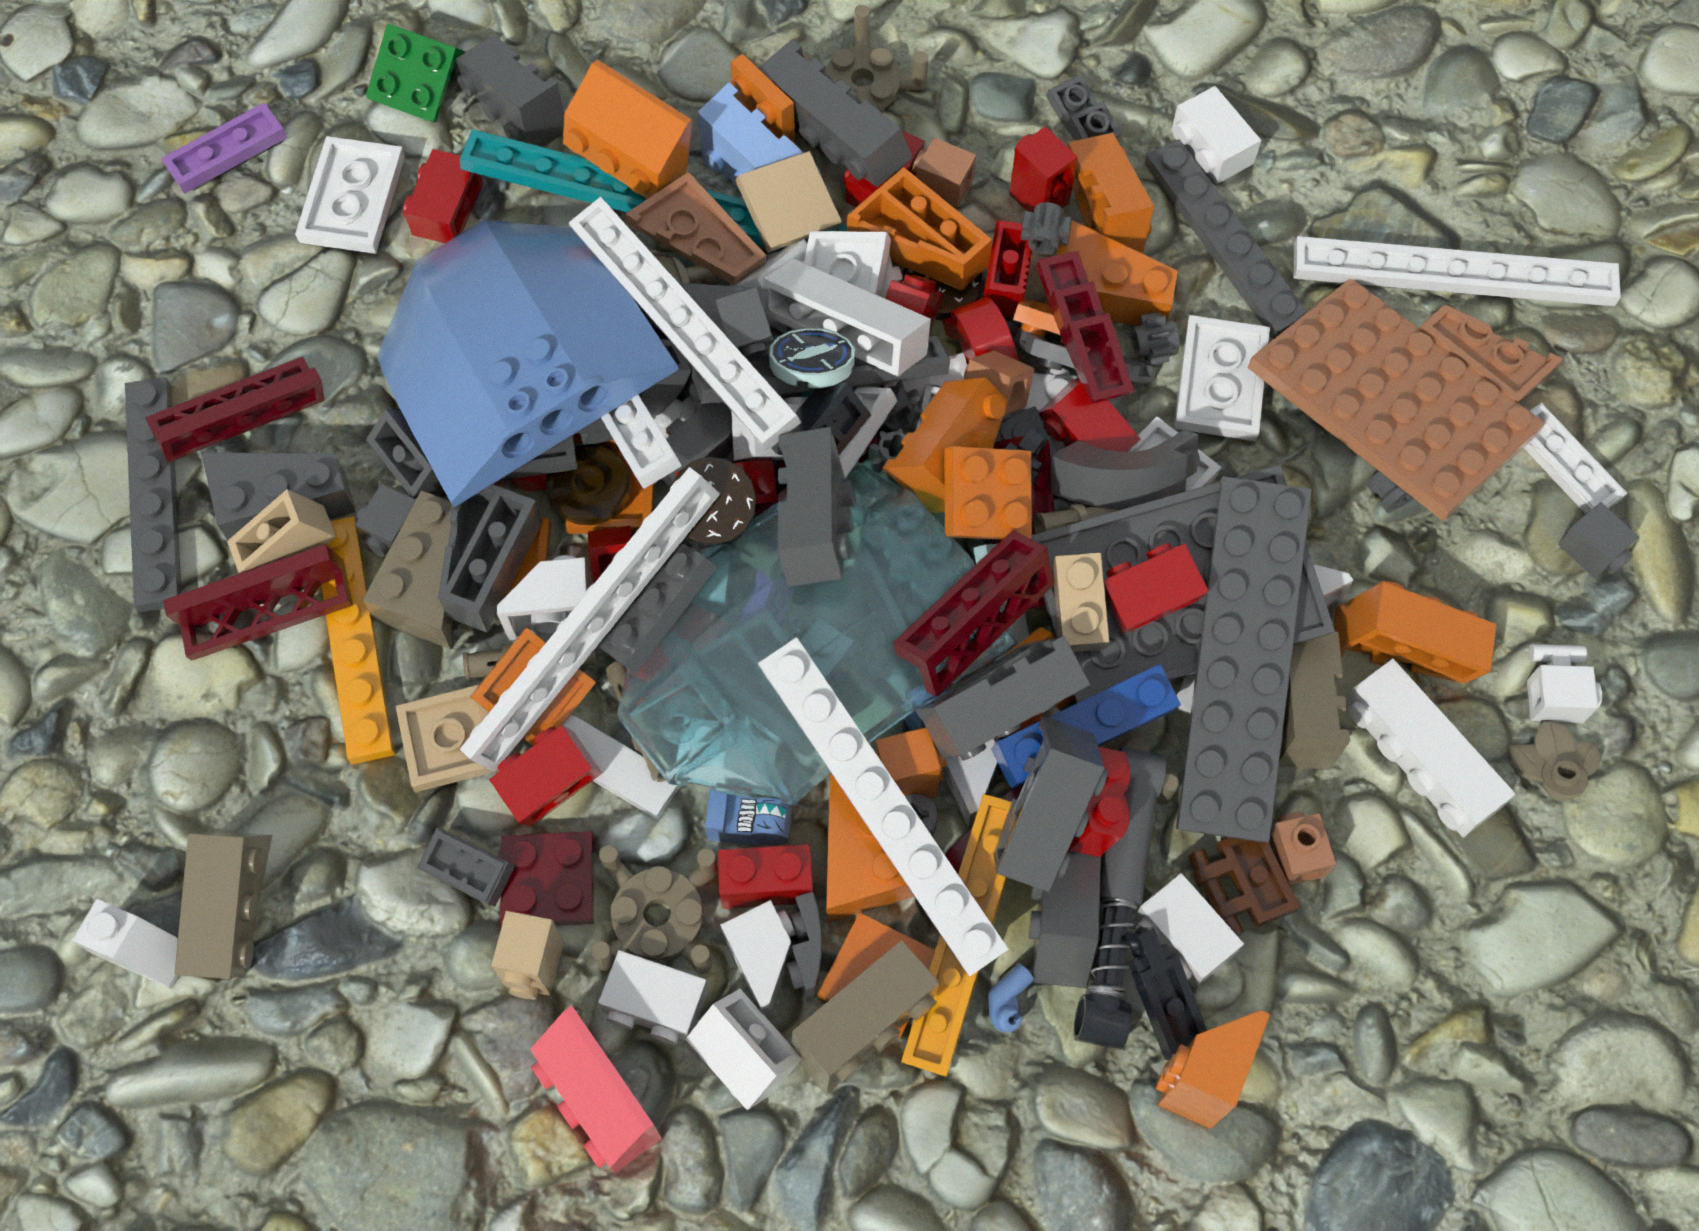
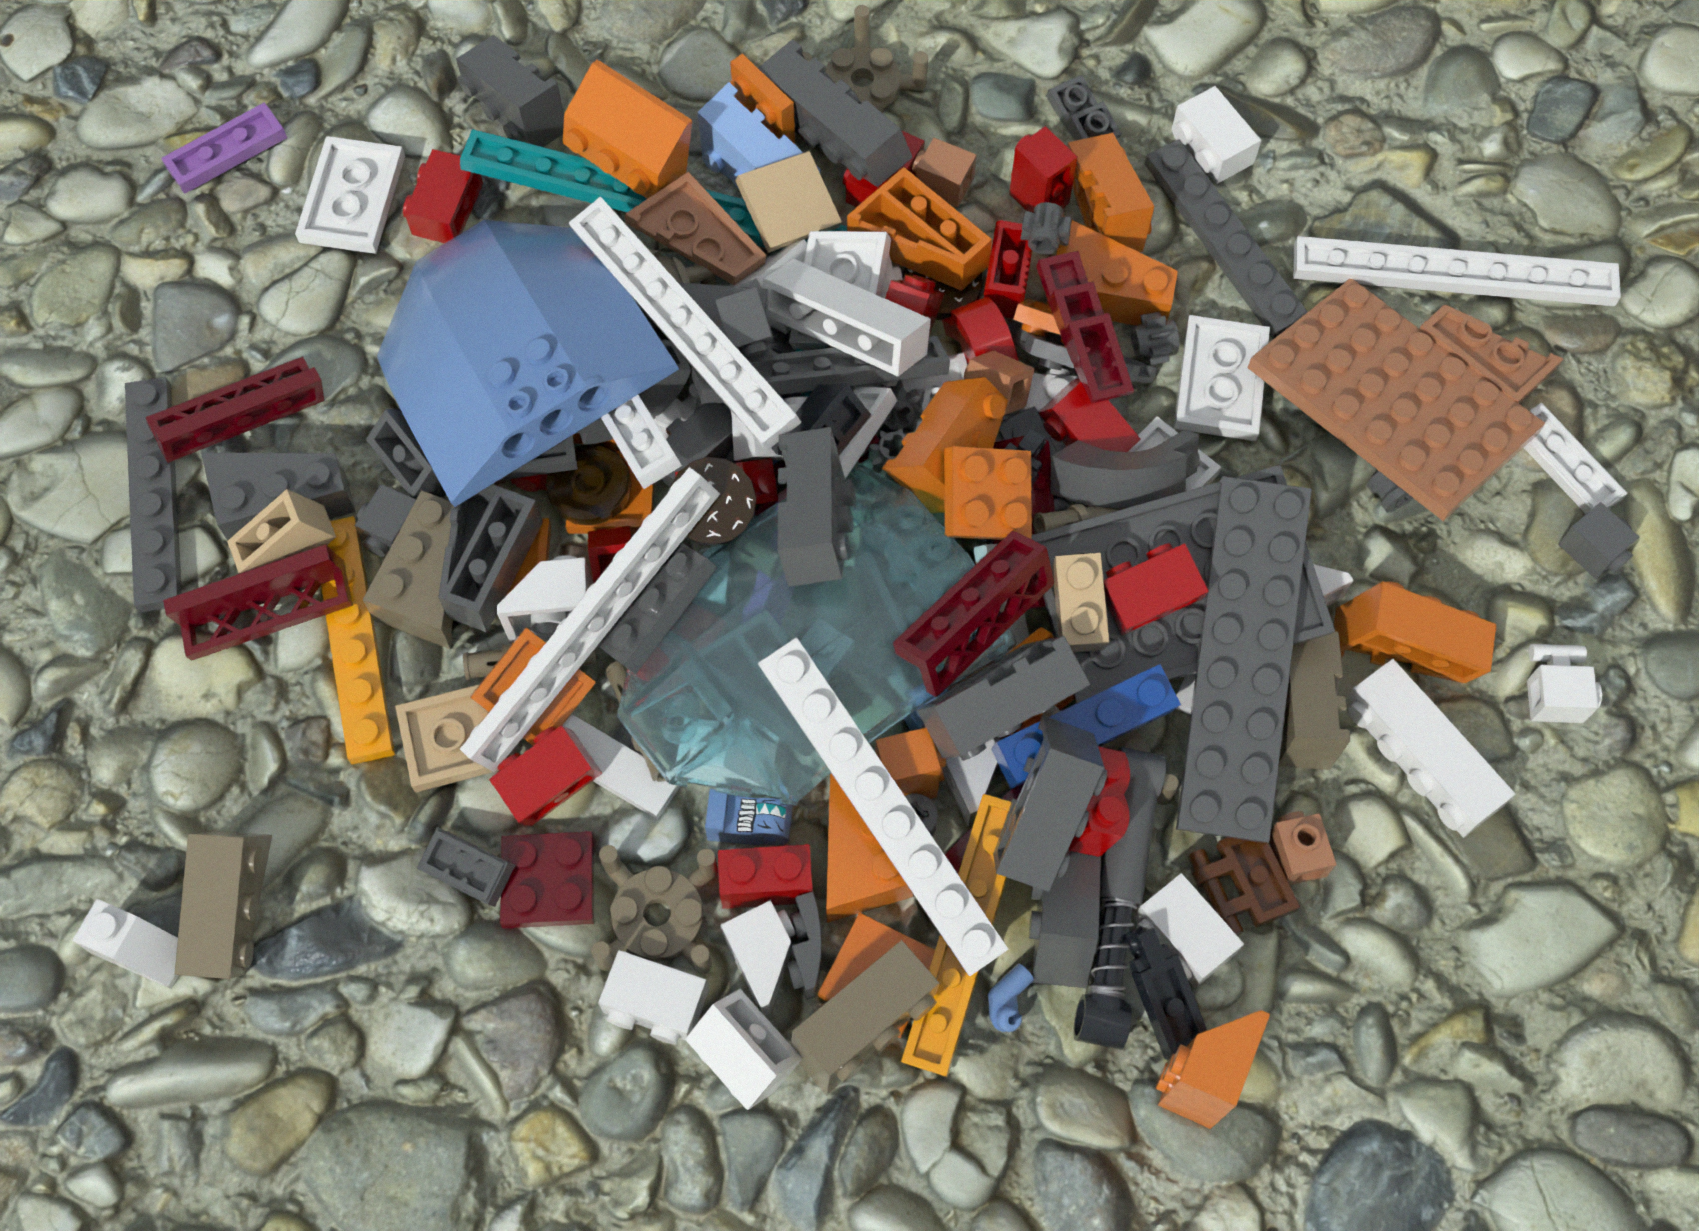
green bracket [366,23,466,123] -> none
tan brick [491,911,564,1000] -> none
coral slope [530,1006,662,1174] -> none
tile [769,328,855,388] -> none
dark tan plate [1508,721,1601,801] -> none

